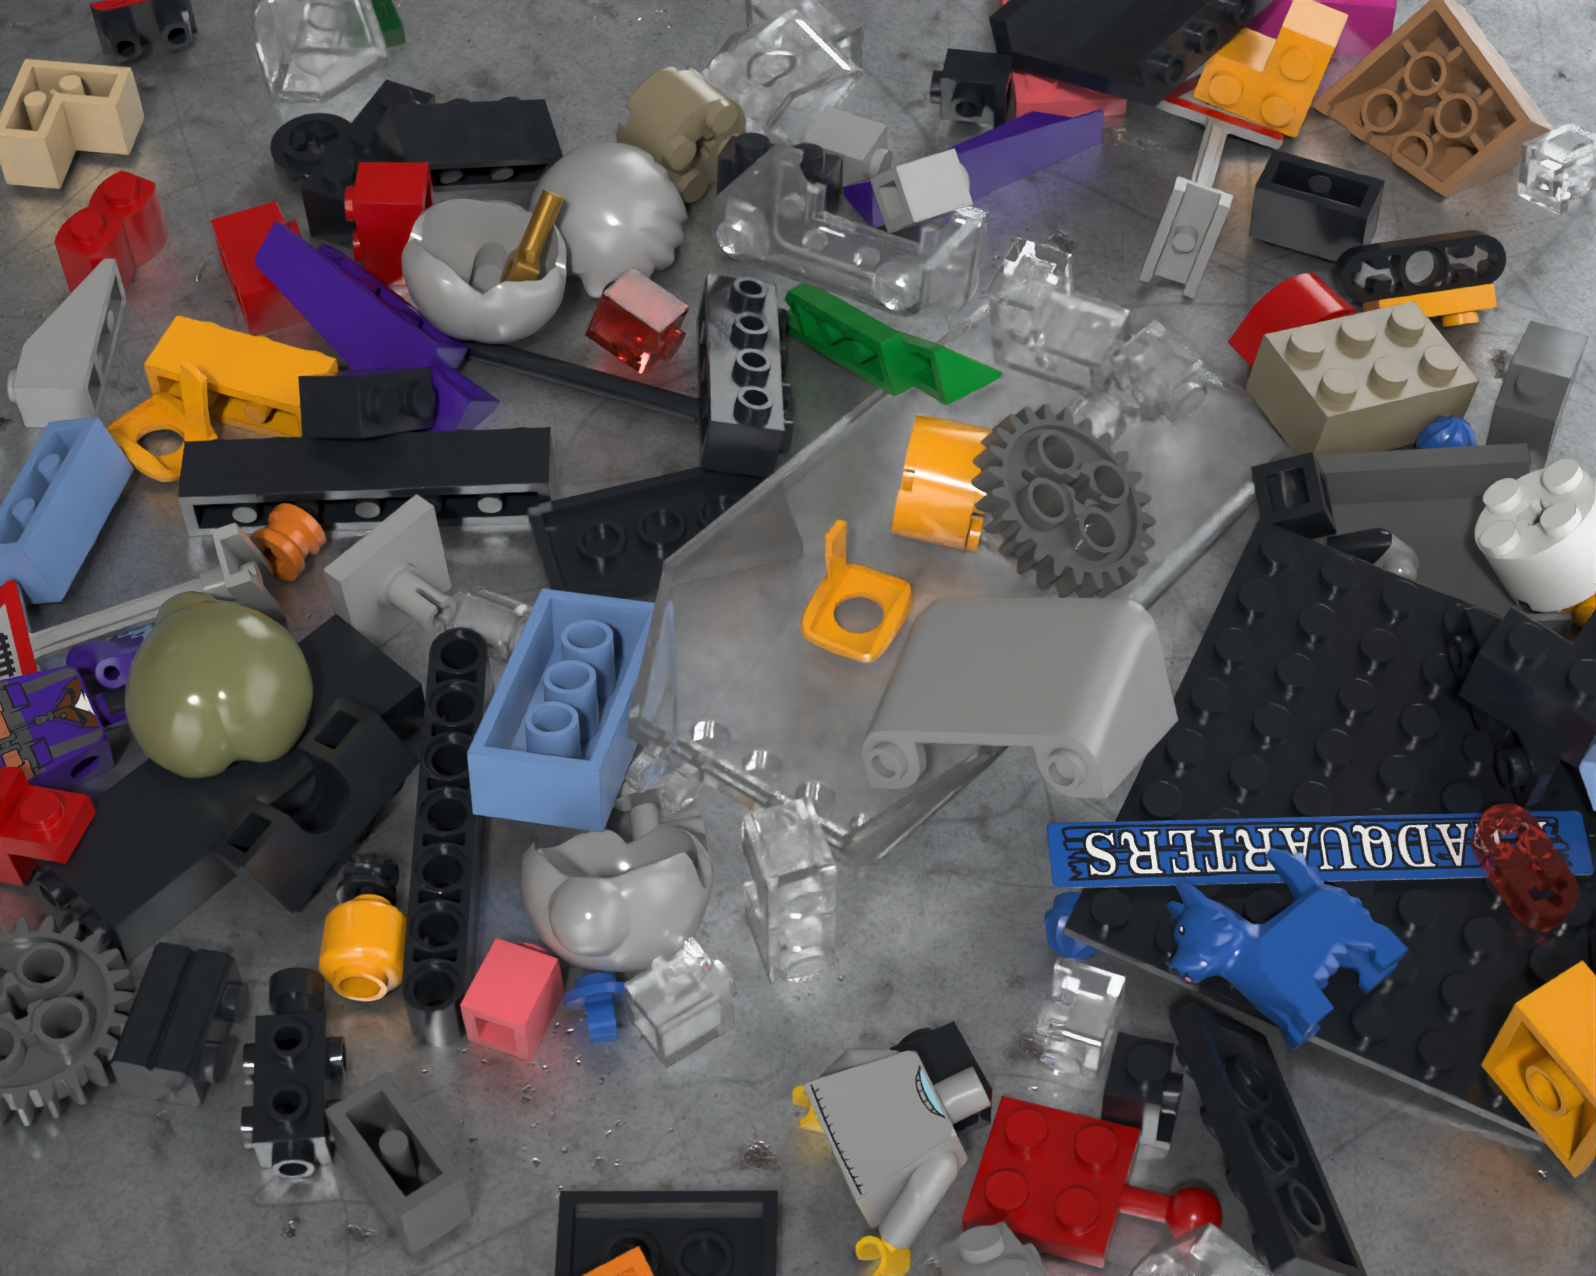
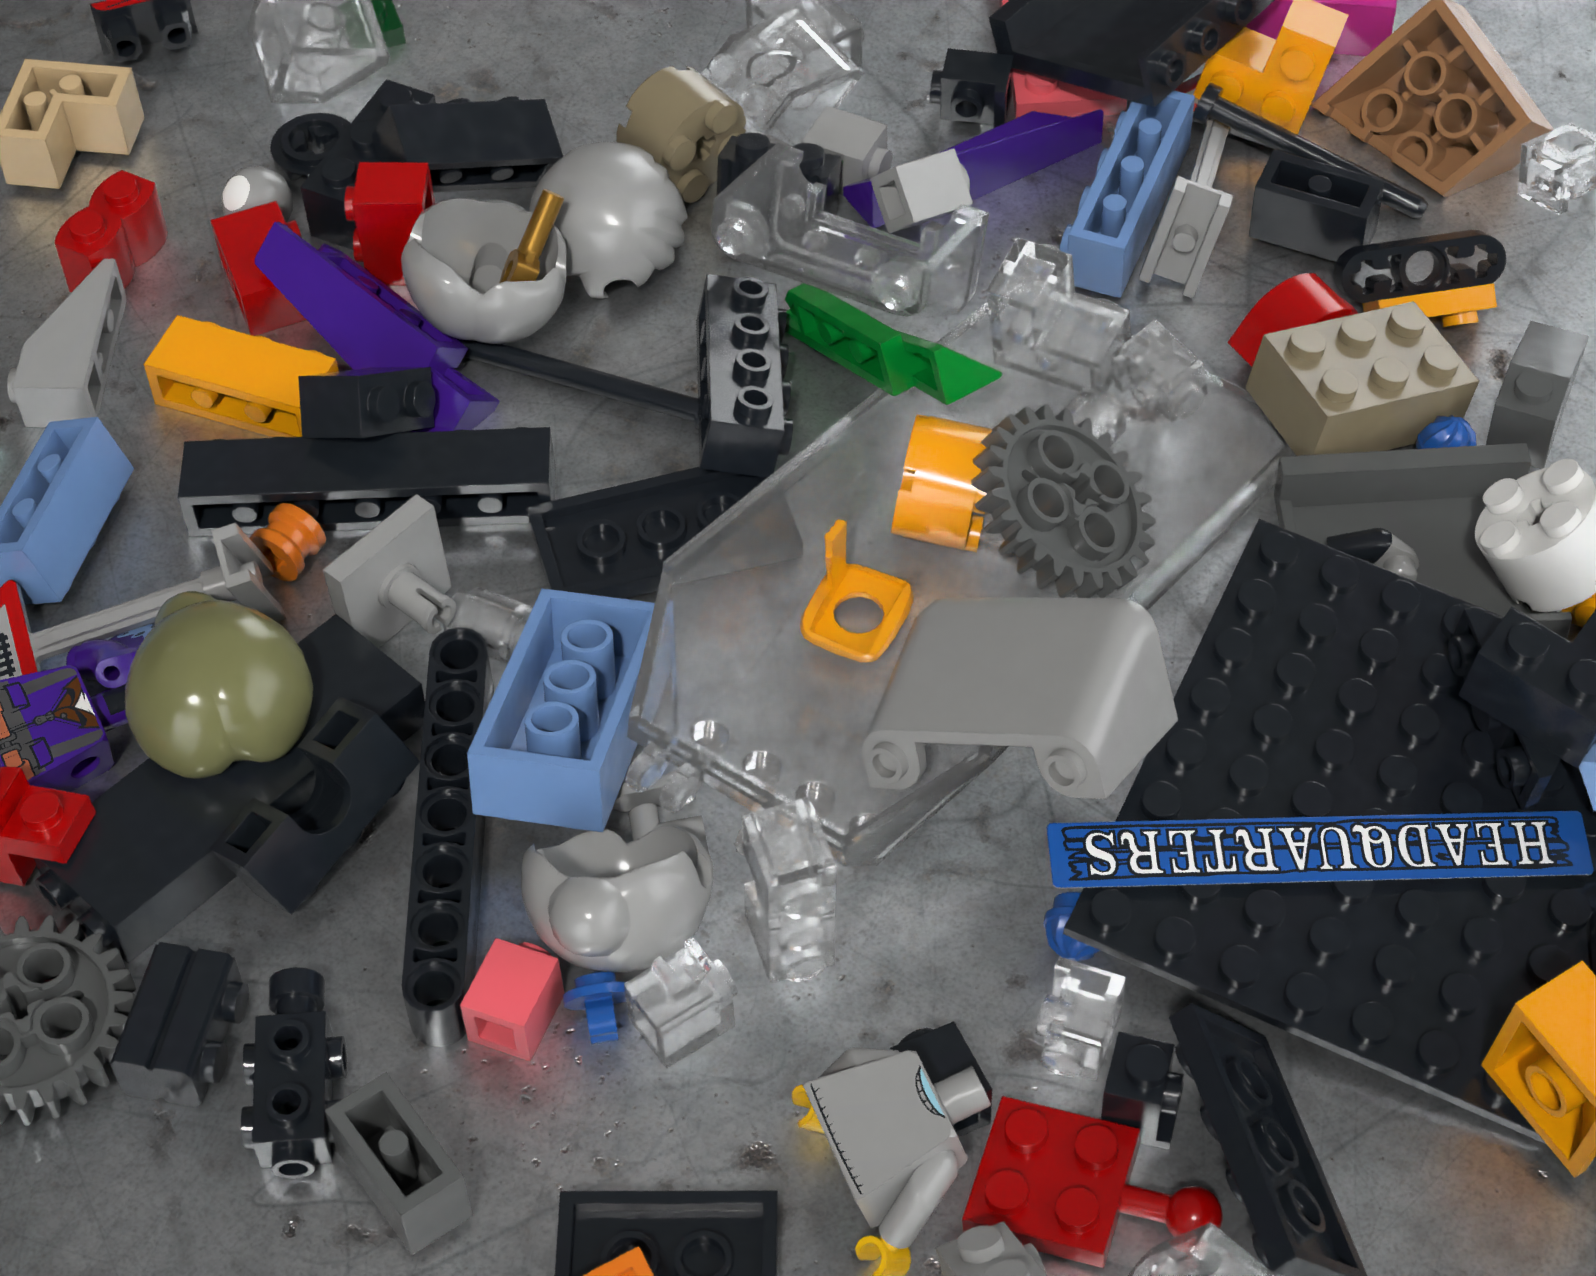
light orange piece [106,361,218,483] -> none
light orange head [318,894,407,1001] -> none
black bush [336,853,400,906] -> none
clear red brick [585,268,690,375] -> none
blue animal [1166,848,1409,1051] -> none
black brick [1251,452,1337,539] -> none
clear red beam [1471,803,1579,931] -> none
none -> light grey piece [221,166,293,222]
none -> medium blue brick [1059,91,1195,298]
none -> black bar [1193,82,1429,218]

